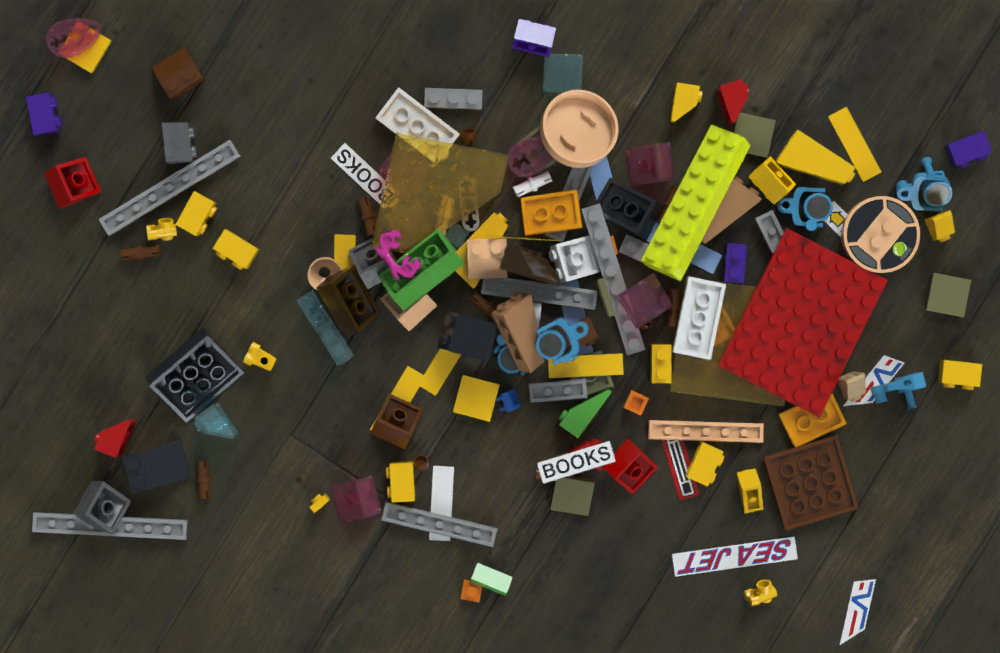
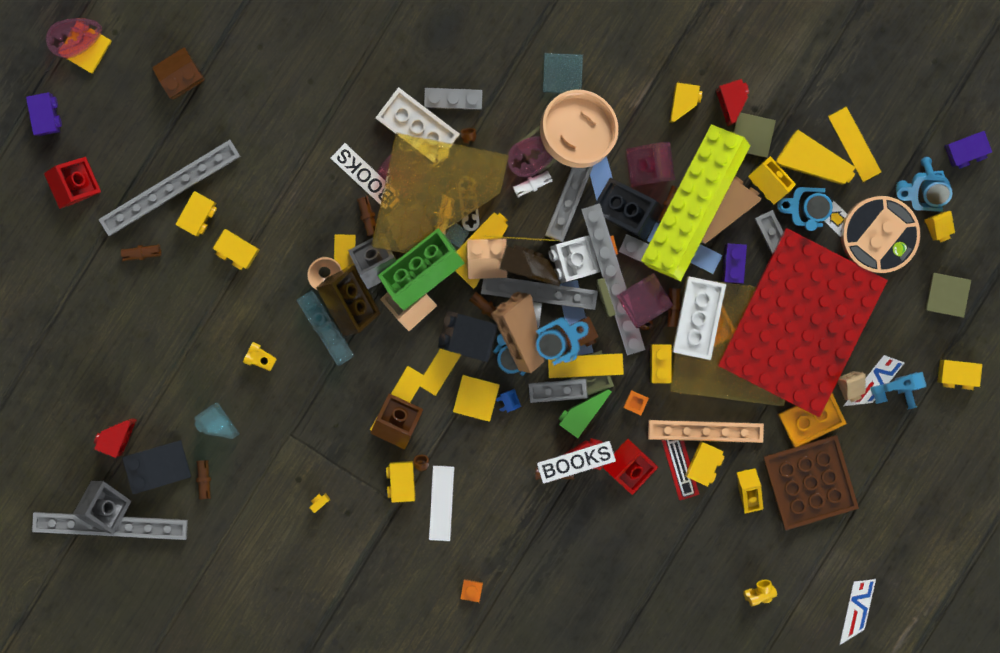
black slope [145,327,244,423] -> none
yellow plate [146,218,177,241] -> none
flat silver slope [162,123,197,165] -> none
clear pink slope [331,475,382,522] -> none
dark pink helmet [375,229,421,280] -> none
light grey tile [381,501,497,547] -> none
tile [470,563,513,596] -> none
brick [512,19,556,57] -> none
light orange tile [520,189,582,236] -> none
olive tile [551,476,595,516] -> none
sticker [672,537,798,577] -> none

